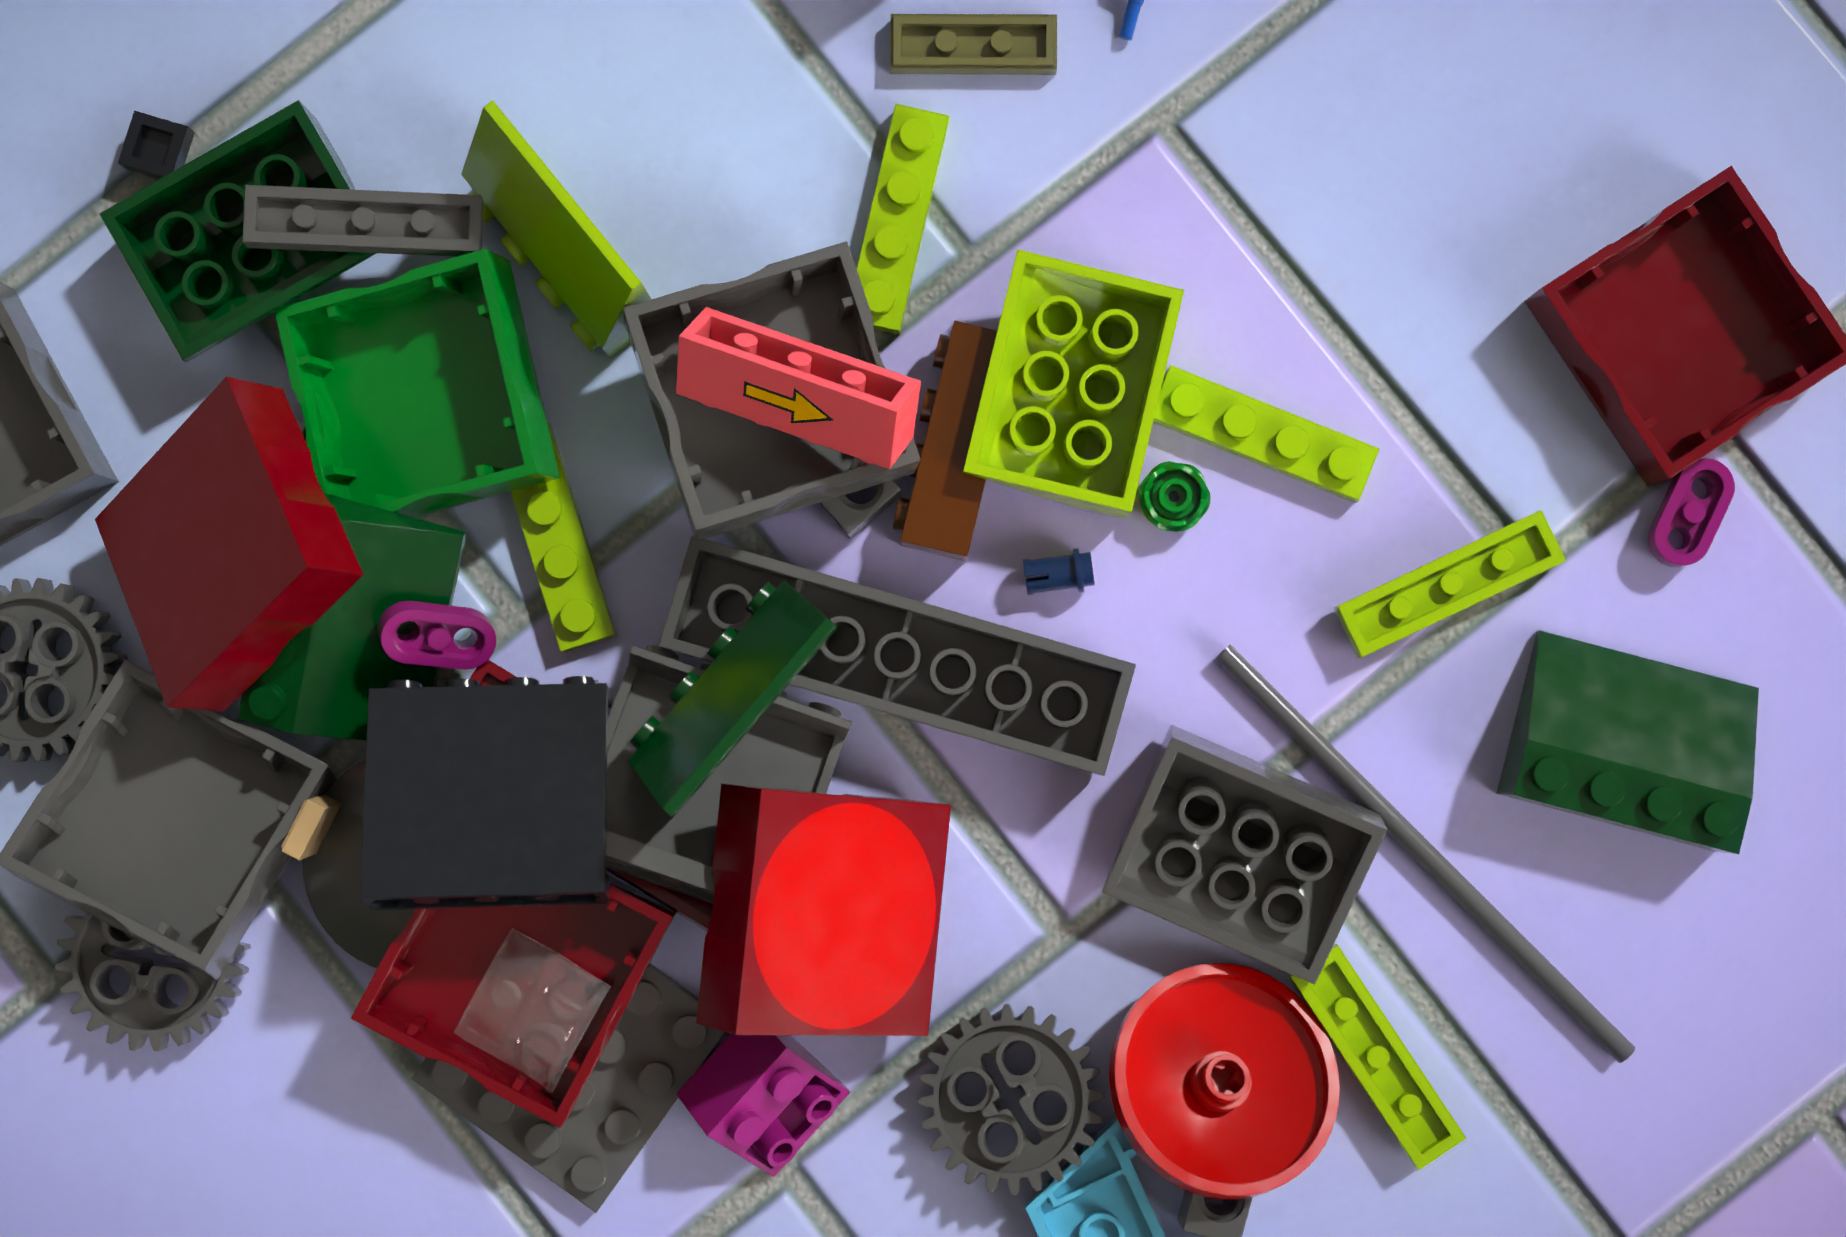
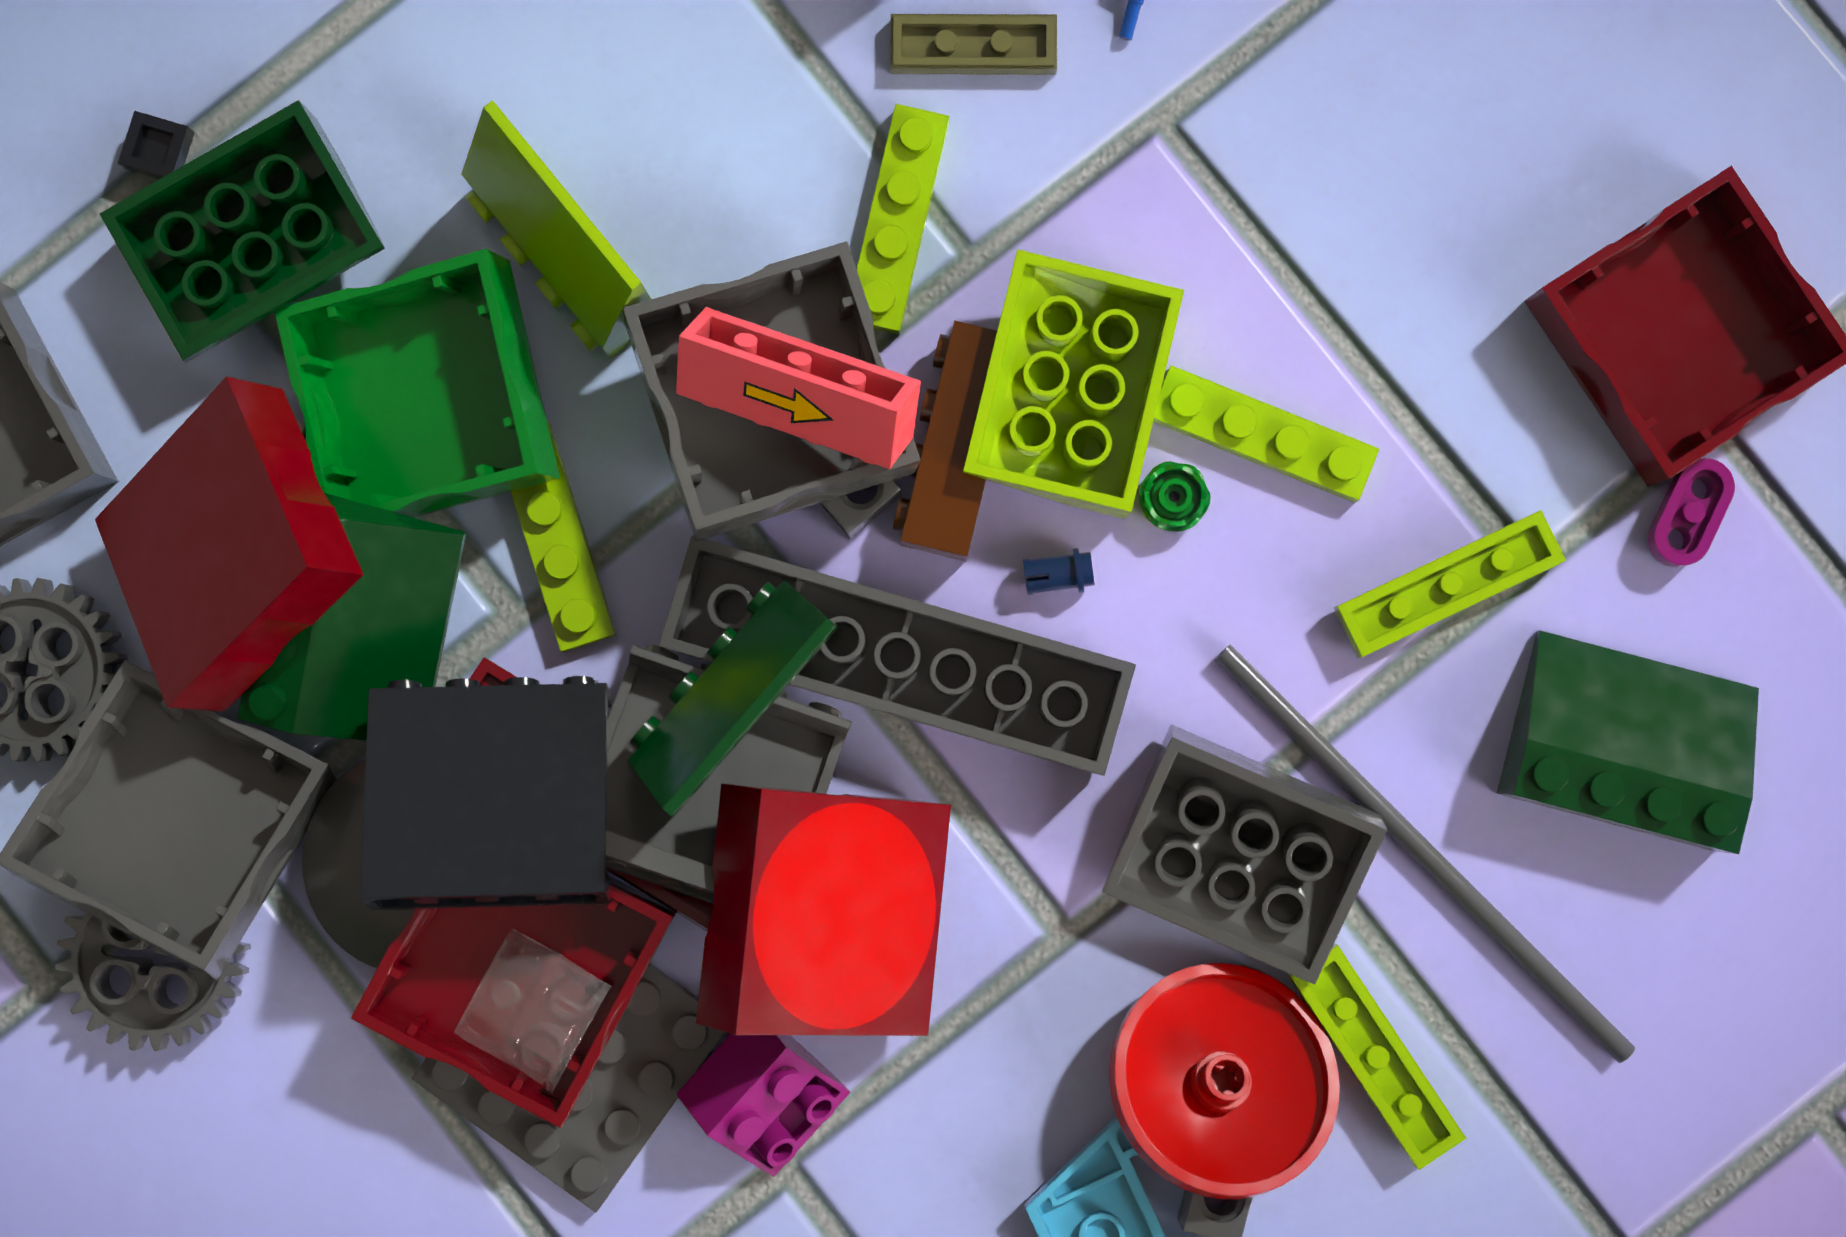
dark grey plate [243,185,483,257] -> none
tan tile [281,794,342,860] -> none
magenta plate [377,601,497,670] -> none
dark grey gear [917,1004,1105,1195] -> none

